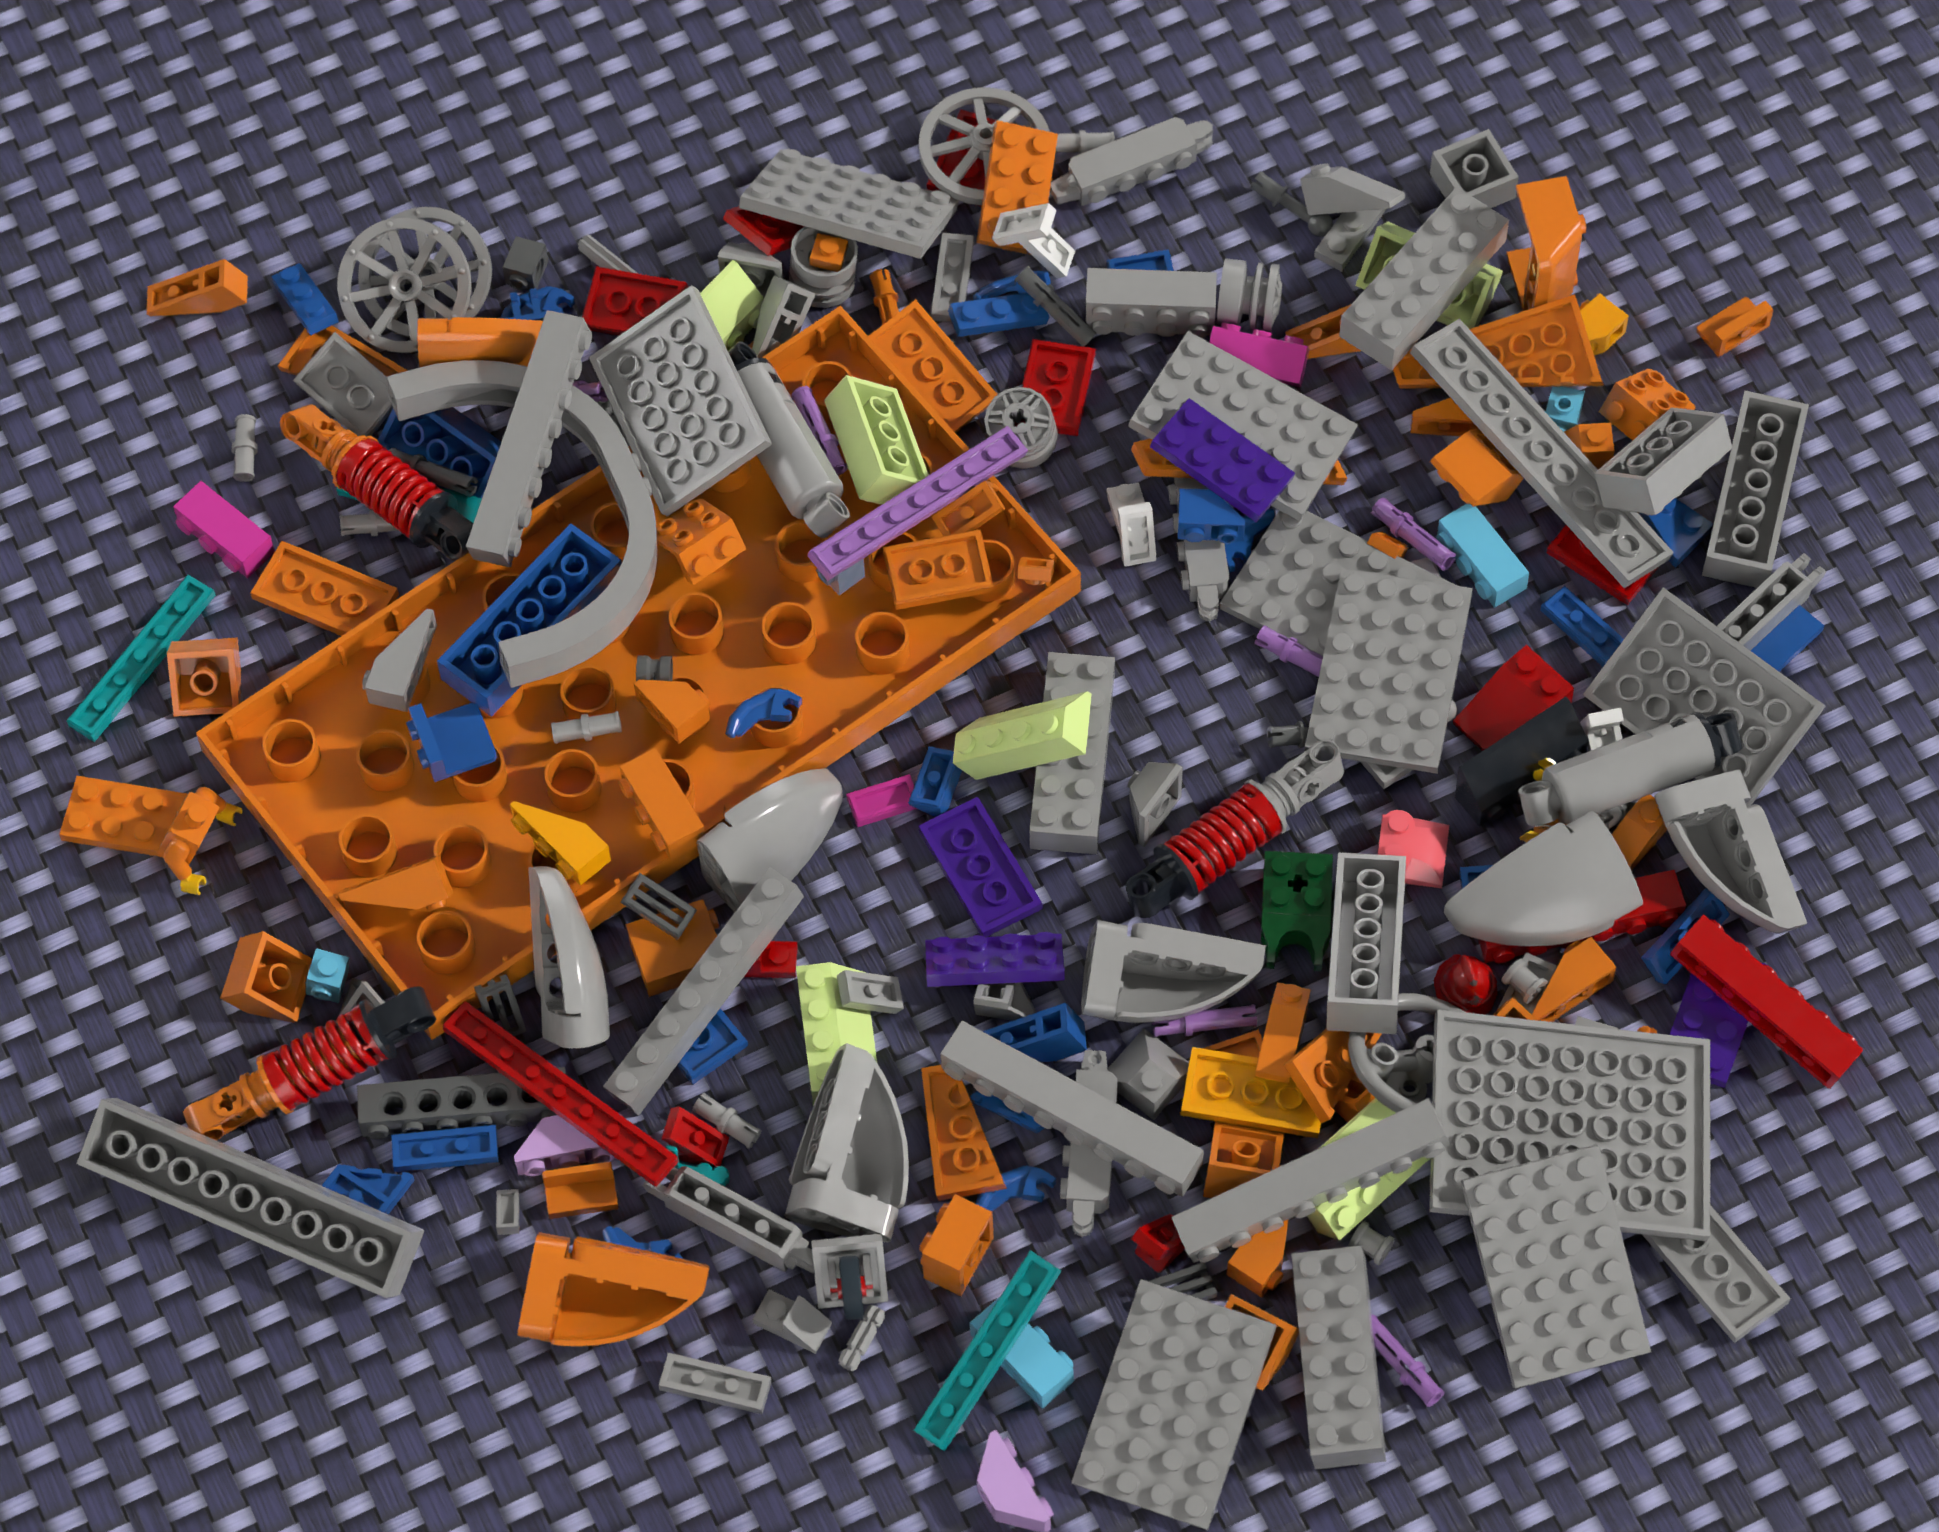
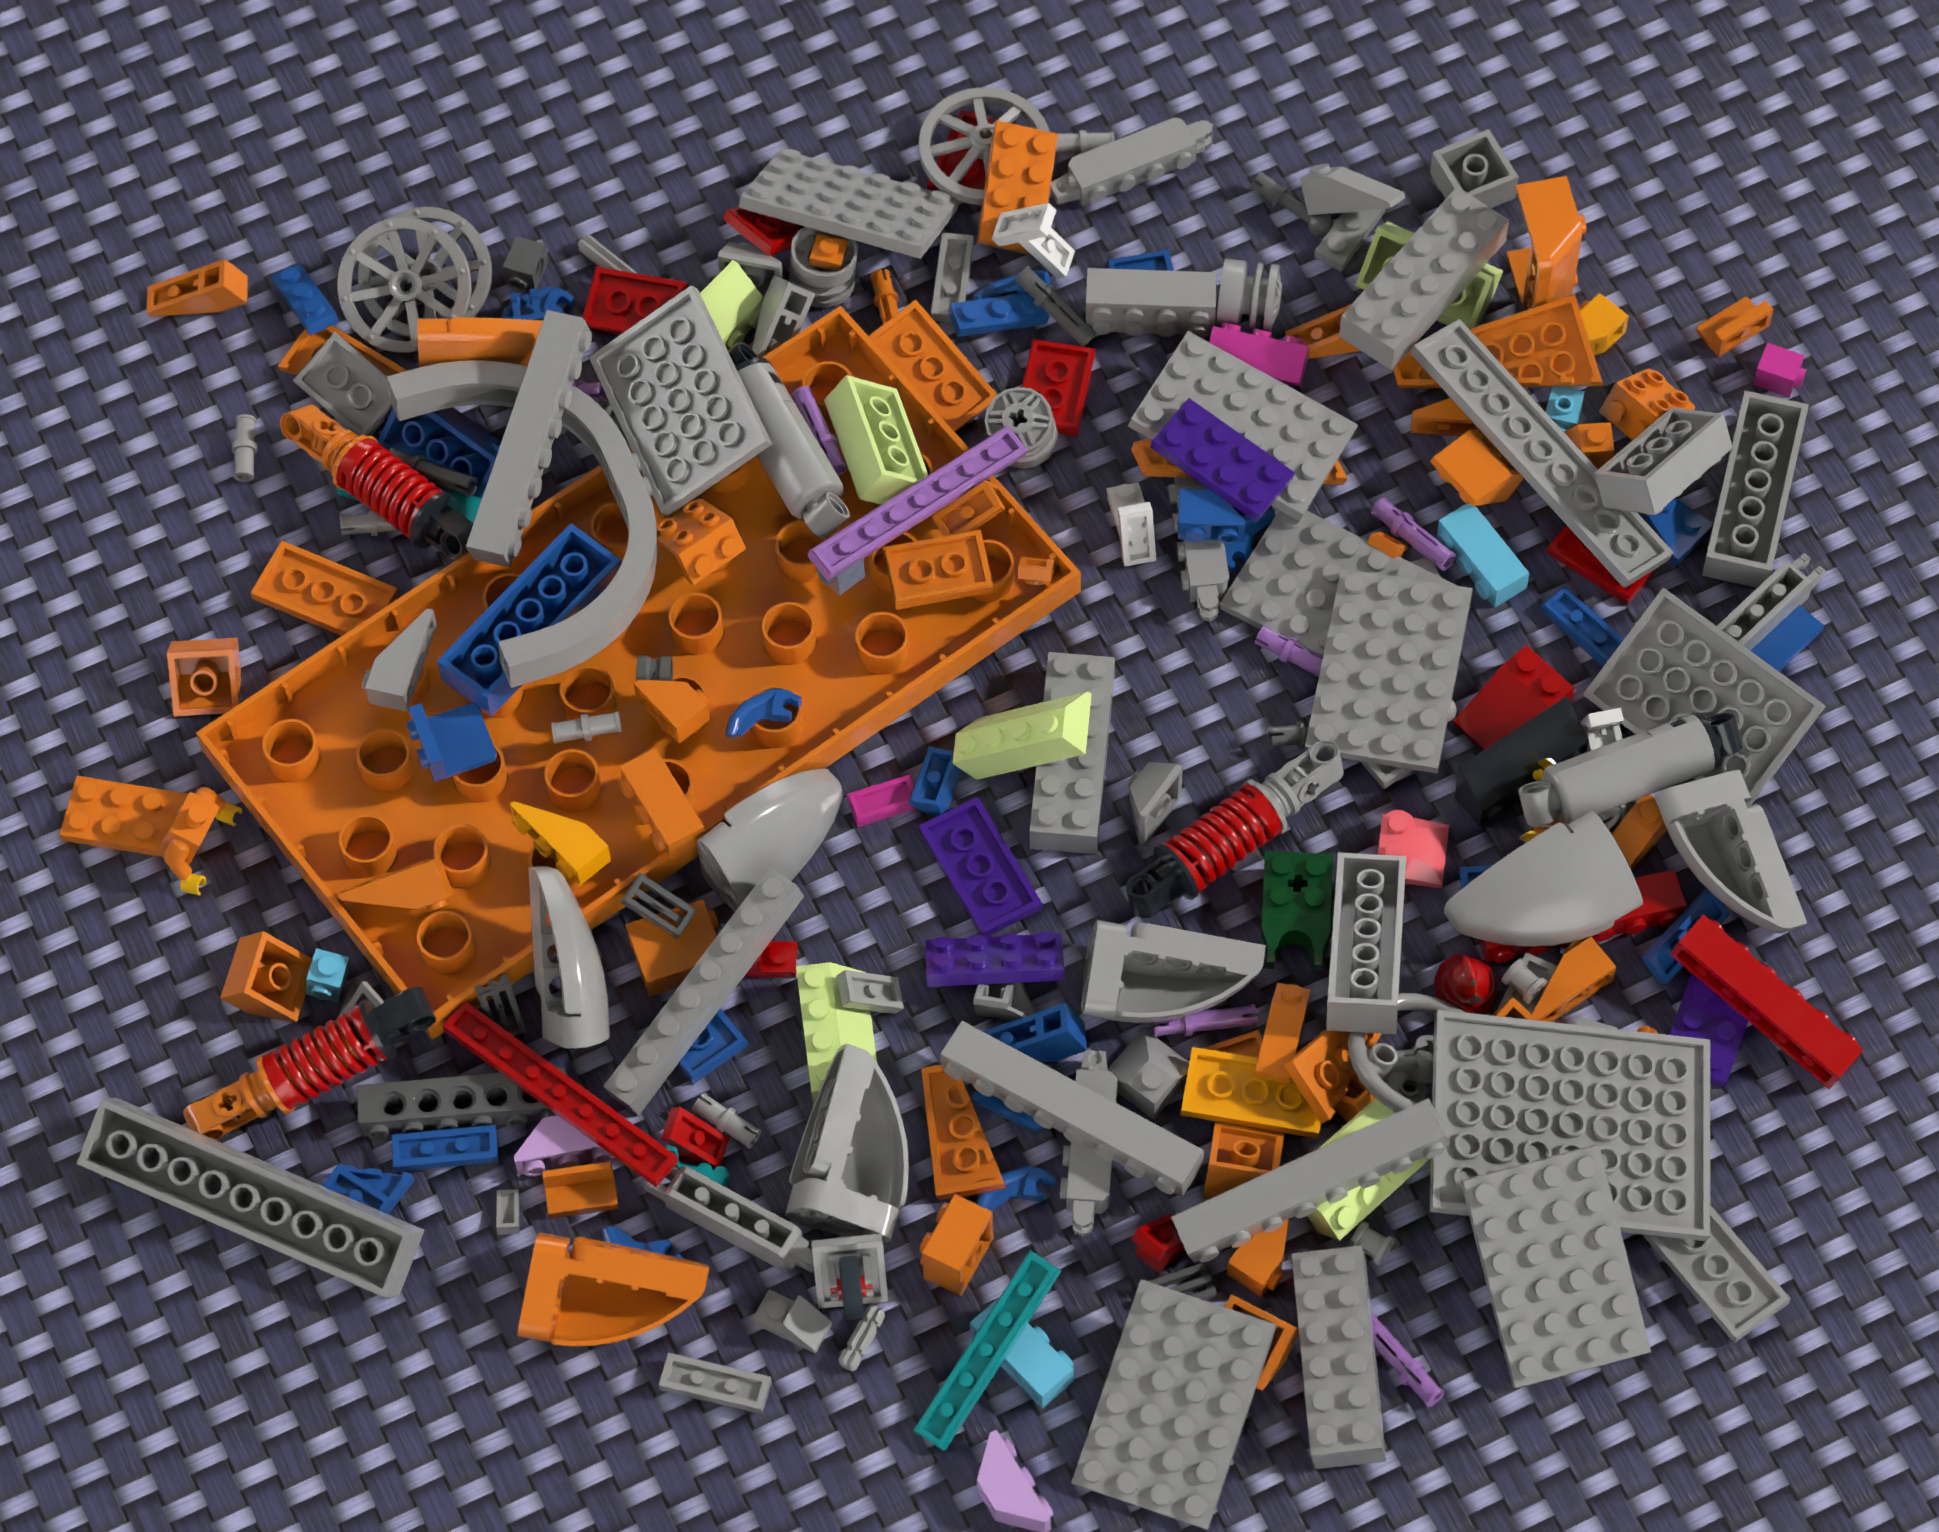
teal tile [67,575,216,742] -> none
dark pink brick [173,481,275,578] -> none
none -> dark pink brick [1753,343,1807,398]

